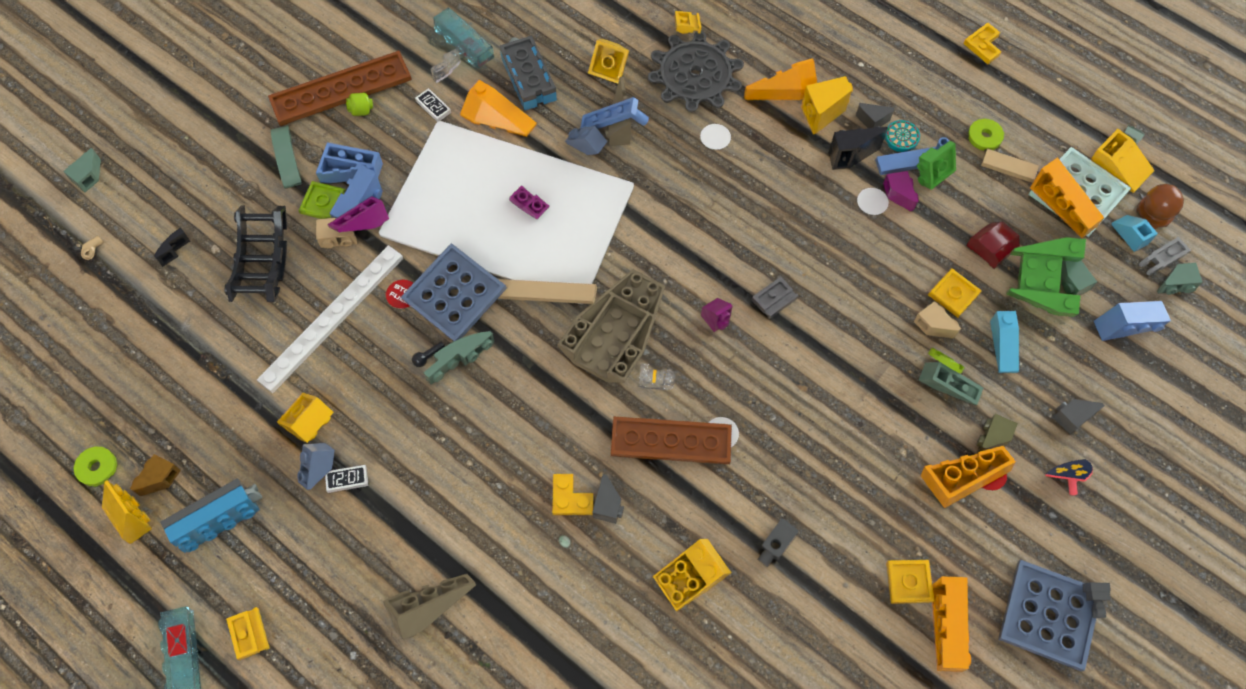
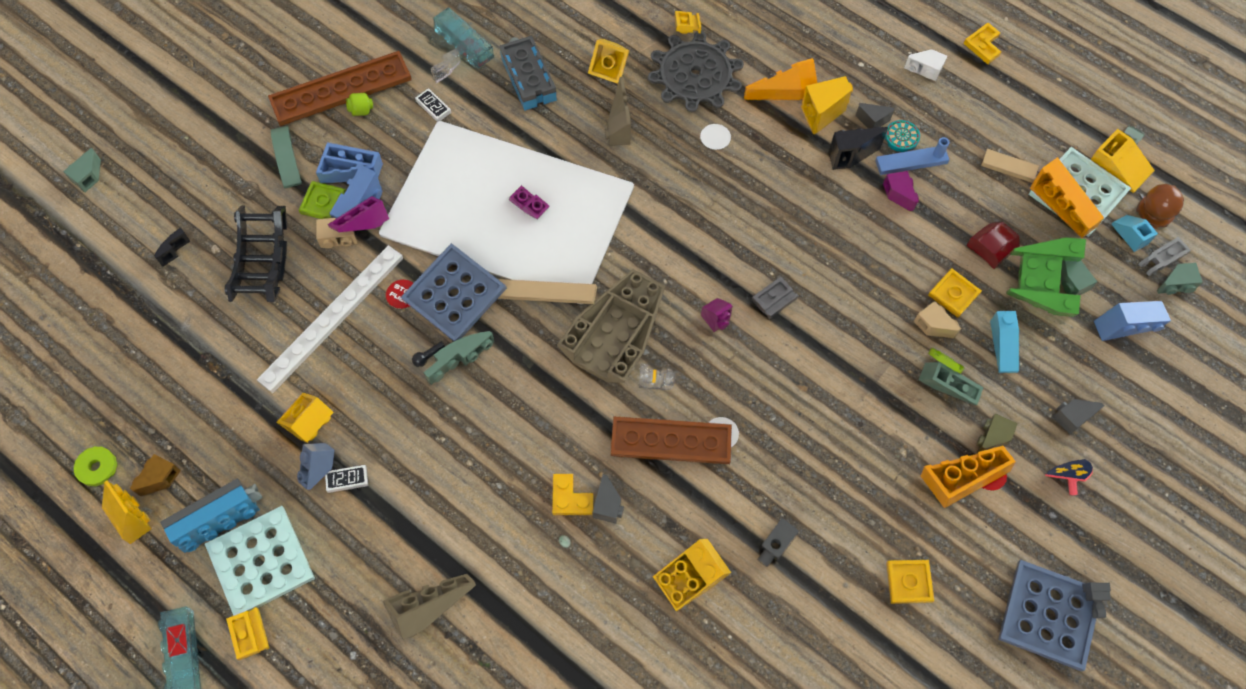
tan arm [81,235,104,260] -> none
light orange wedge [460,80,537,137] -> none
sand blue slope [565,126,608,155] -> none
medium blue piece [580,97,649,129] -> none
white sticker [857,188,889,215] -> none
bright green plate [917,141,956,190] -> none
light orange wedge [932,576,971,672] -> none
lime tile [968,118,1004,151] -> none
none -> light aqua piece [205,506,315,616]
none -> white slope [904,49,947,81]

